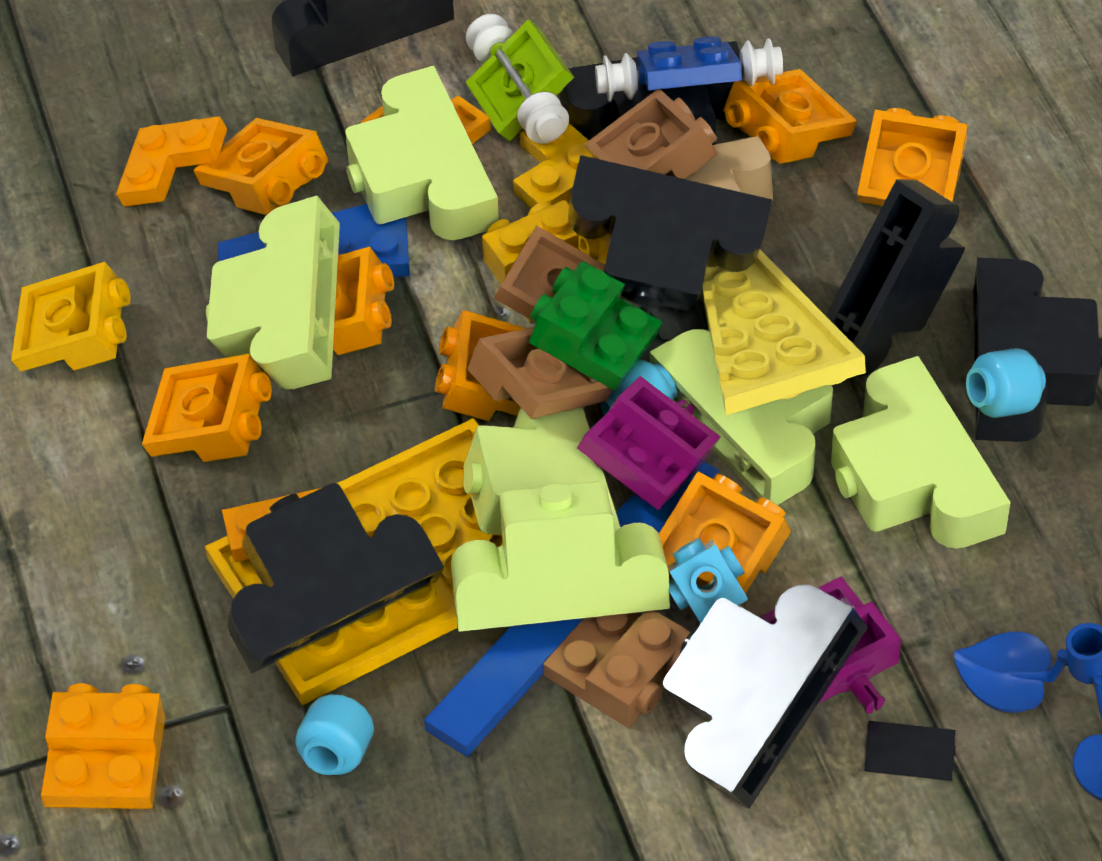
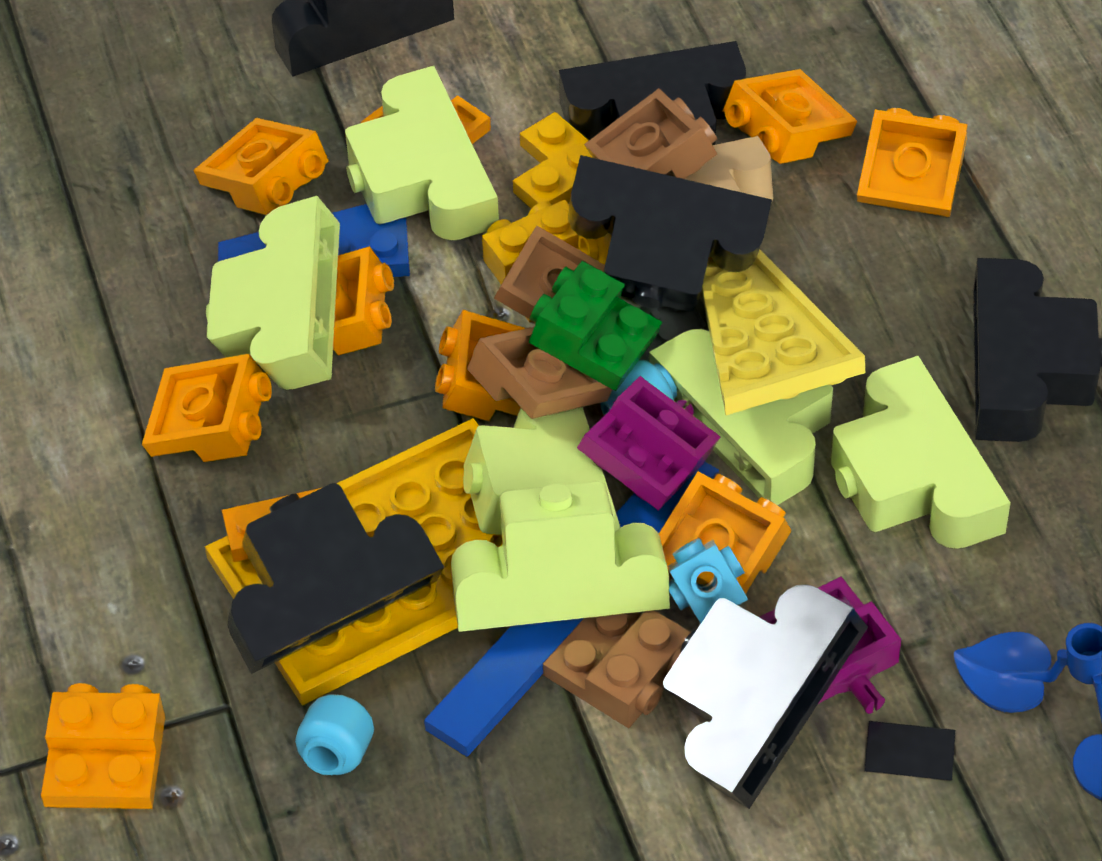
yellow plate [11,262,131,372] -> none
light orange plate [116,116,228,207] -> none
lime plate [466,14,574,144] -> none
plate [595,37,783,102] -> none
black brick [826,179,965,377] -> none
medium azure head [966,348,1046,418] -> none

